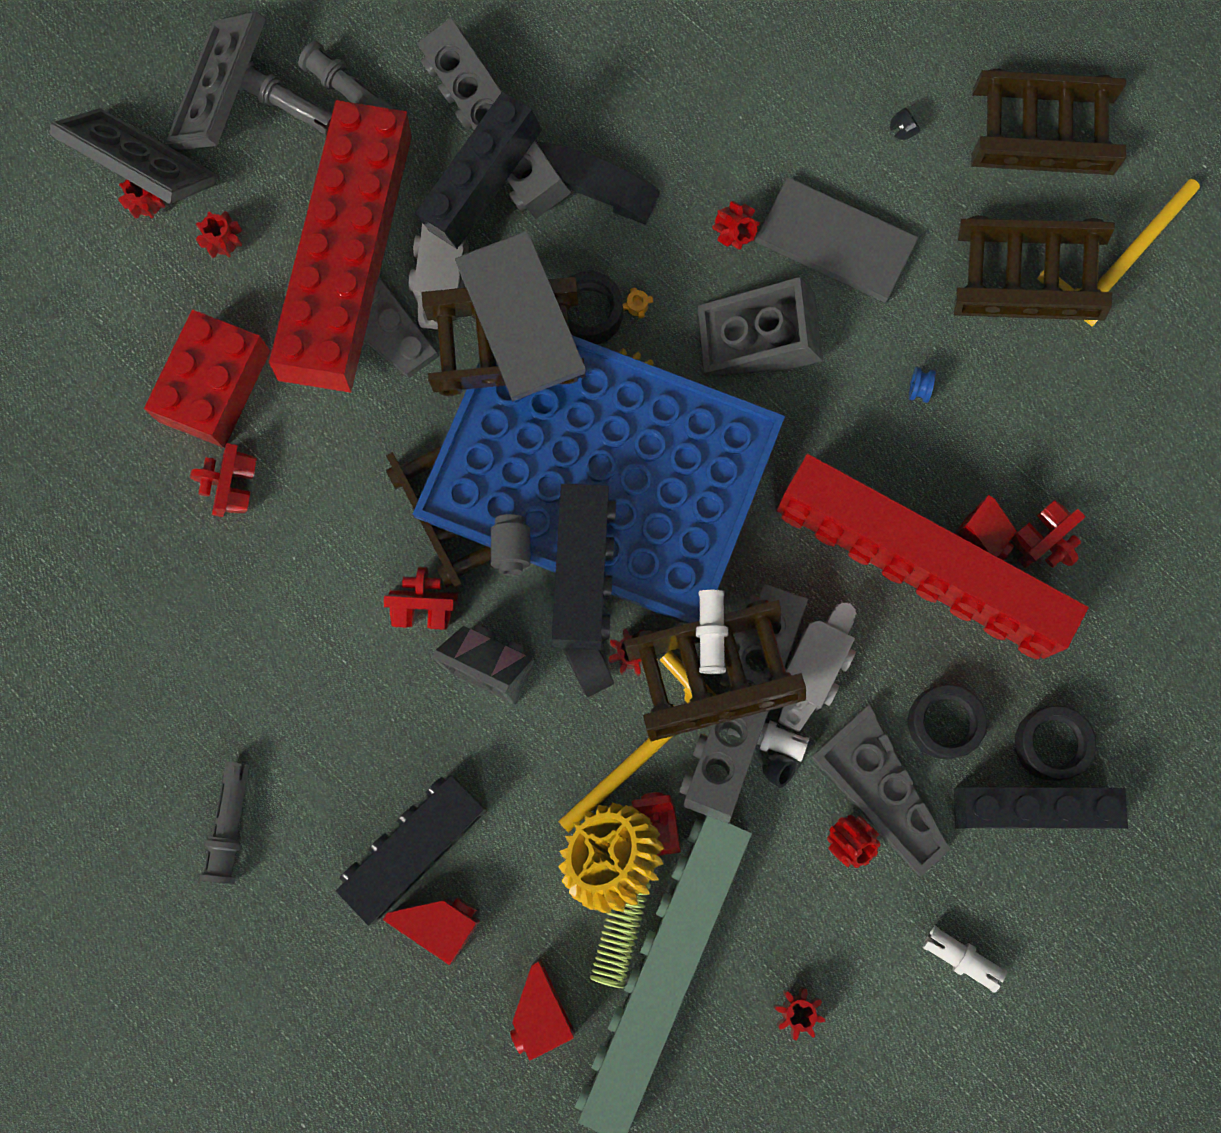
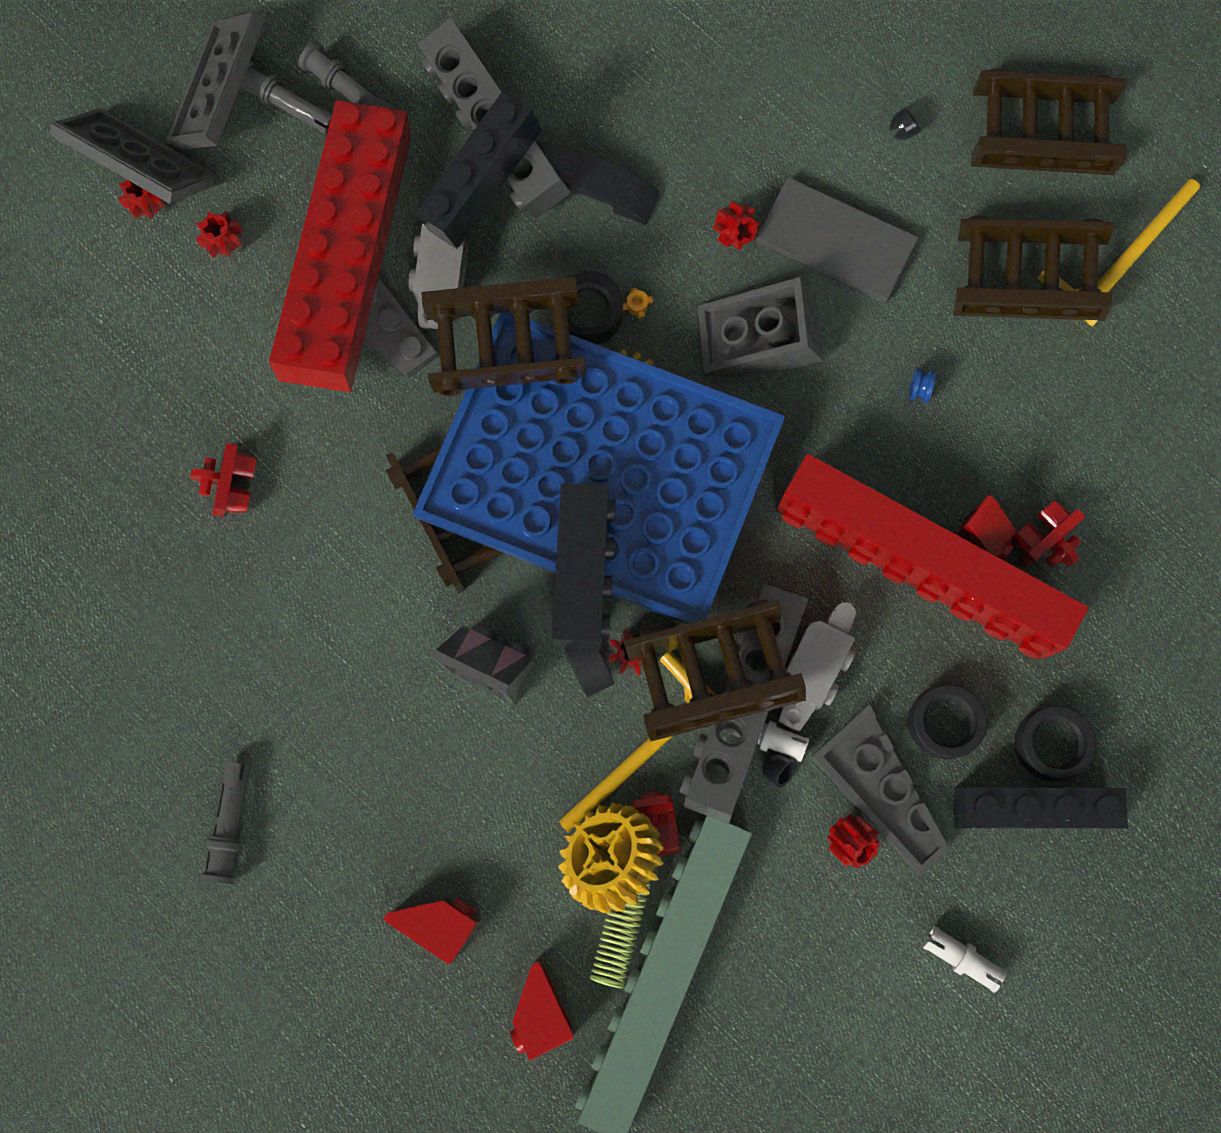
red brick [144,309,271,448] -> none
black brick [336,776,488,926] -> none
red hips [384,566,458,630] -> none
dark grey tile [455,231,586,402] -> none
dark grey brick [491,514,531,575] -> none
white pin [696,590,728,674] -> none
red gear [773,987,825,1041] -> none

